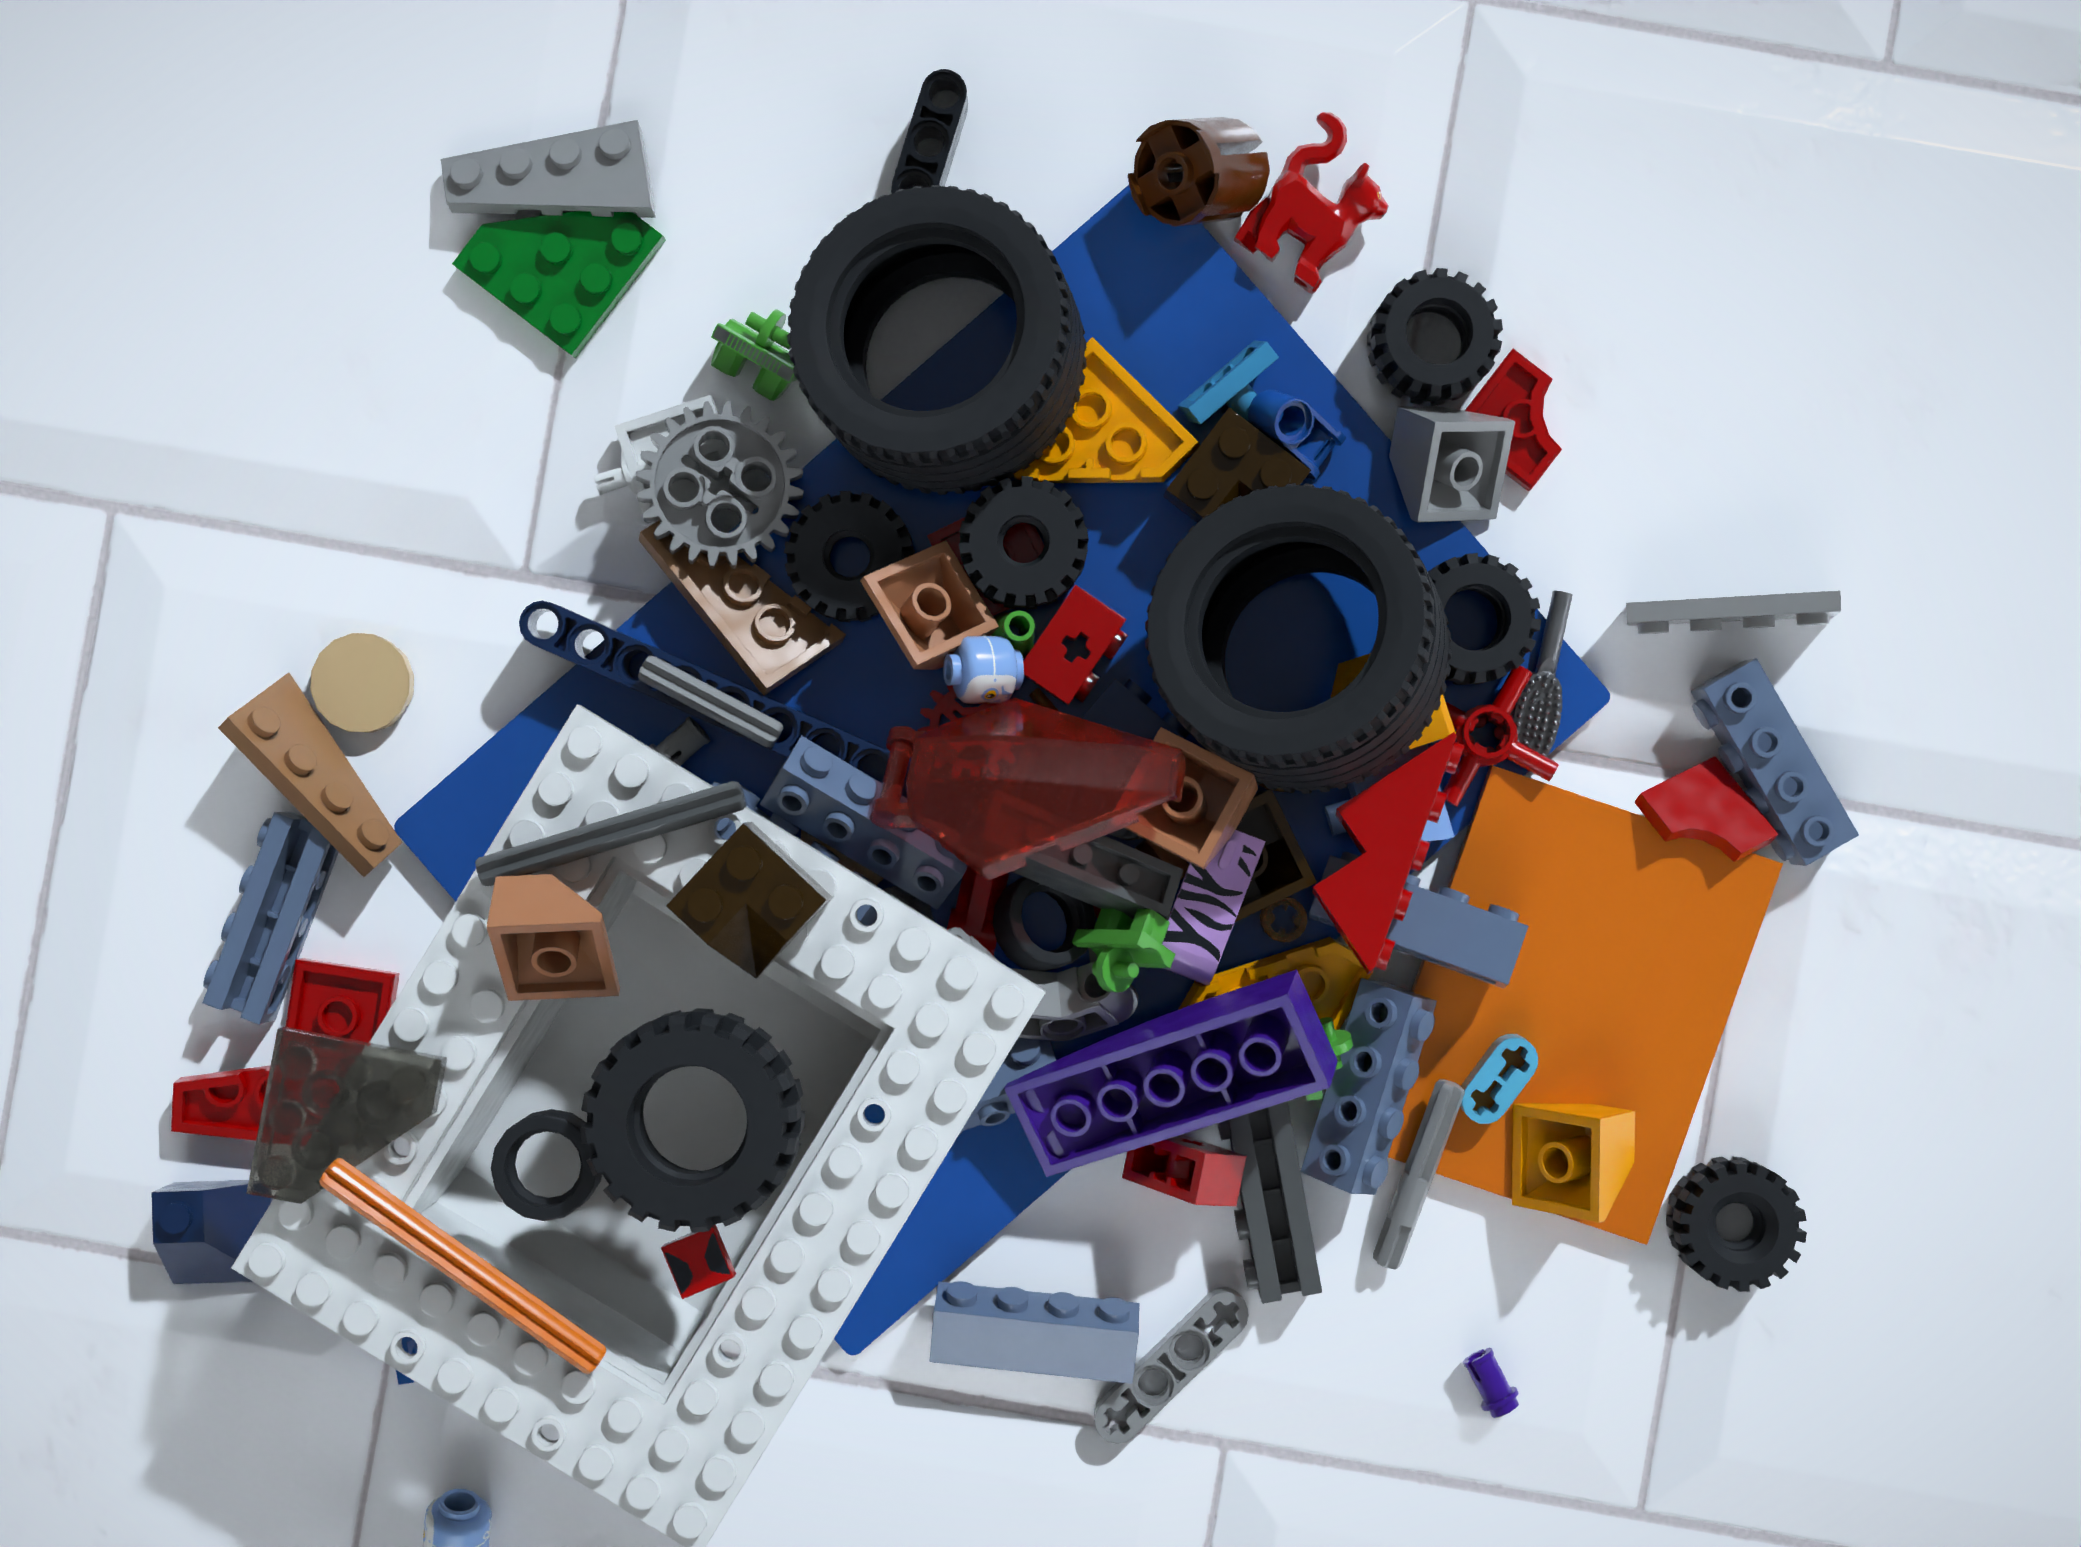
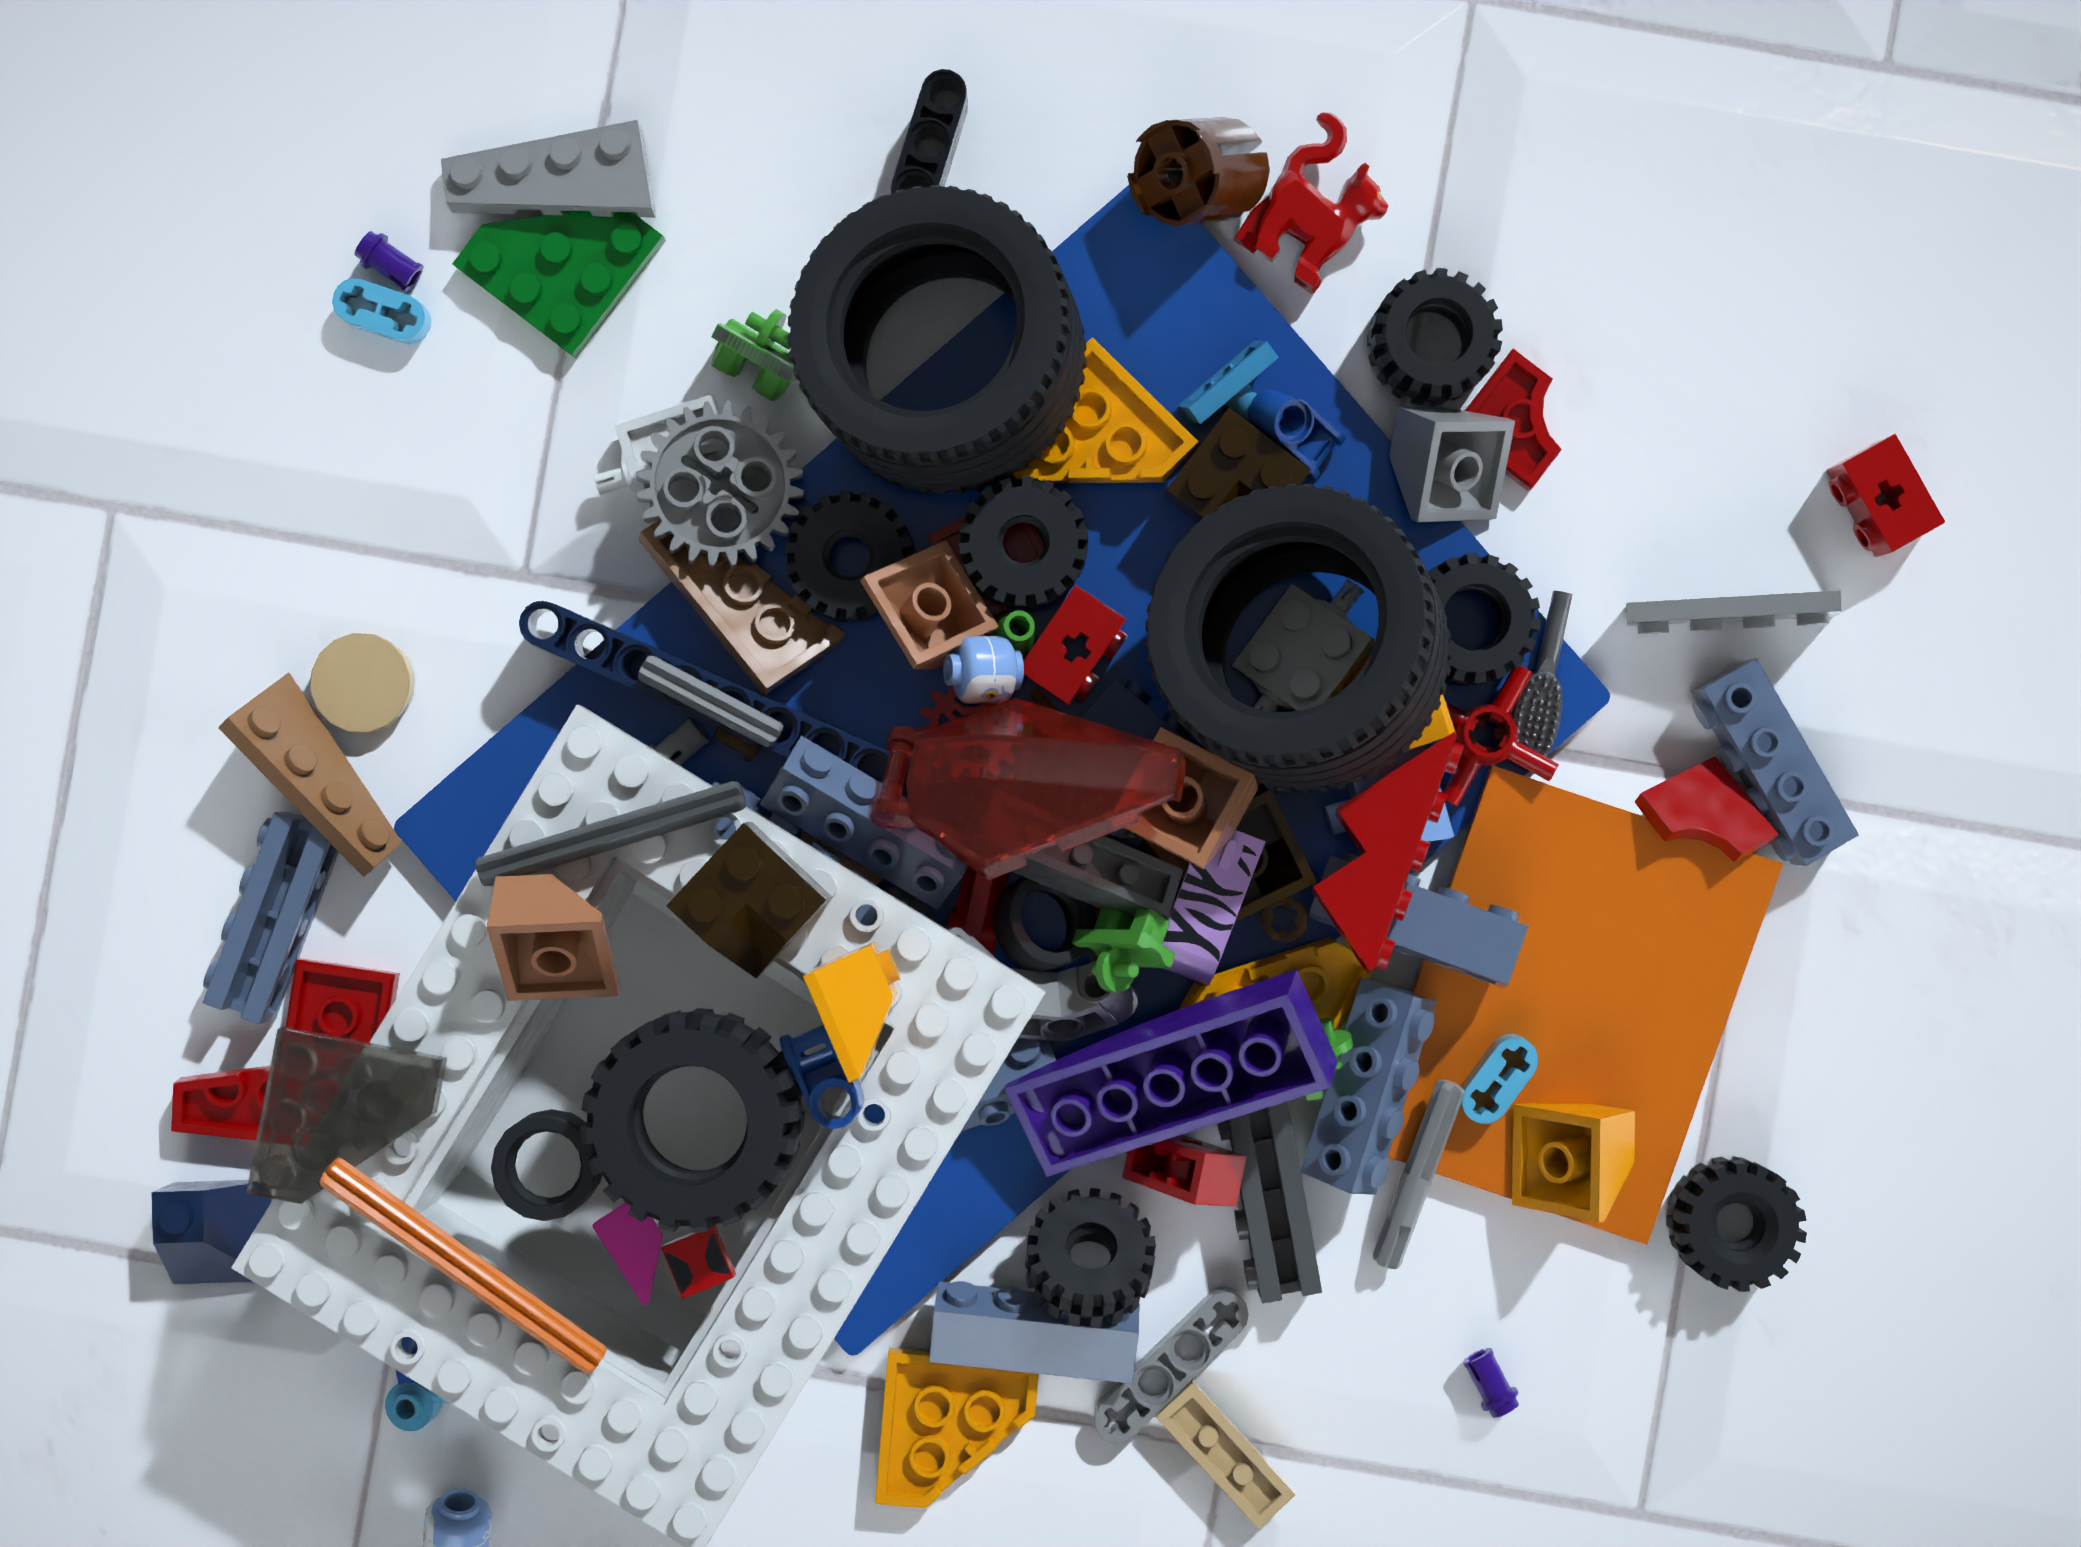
none -> medium azure beam [332,278,431,344]
none -> dark purple pin [354,231,424,292]
none -> medium azure plate [385,1381,451,1431]
none -> dark pink sticker [592,1202,663,1305]
none -> clear orange piece [713,727,759,762]
none -> blue piece [779,1024,865,1129]
none -> light orange slope [803,942,901,1083]
none -> light orange plate [875,1347,1039,1508]
none -> black tyre [1025,1188,1156,1328]
none -> tan plate [1155,1379,1296,1529]
none -> white plate [1232,579,1375,712]
none -> red brick [1826,433,1946,557]

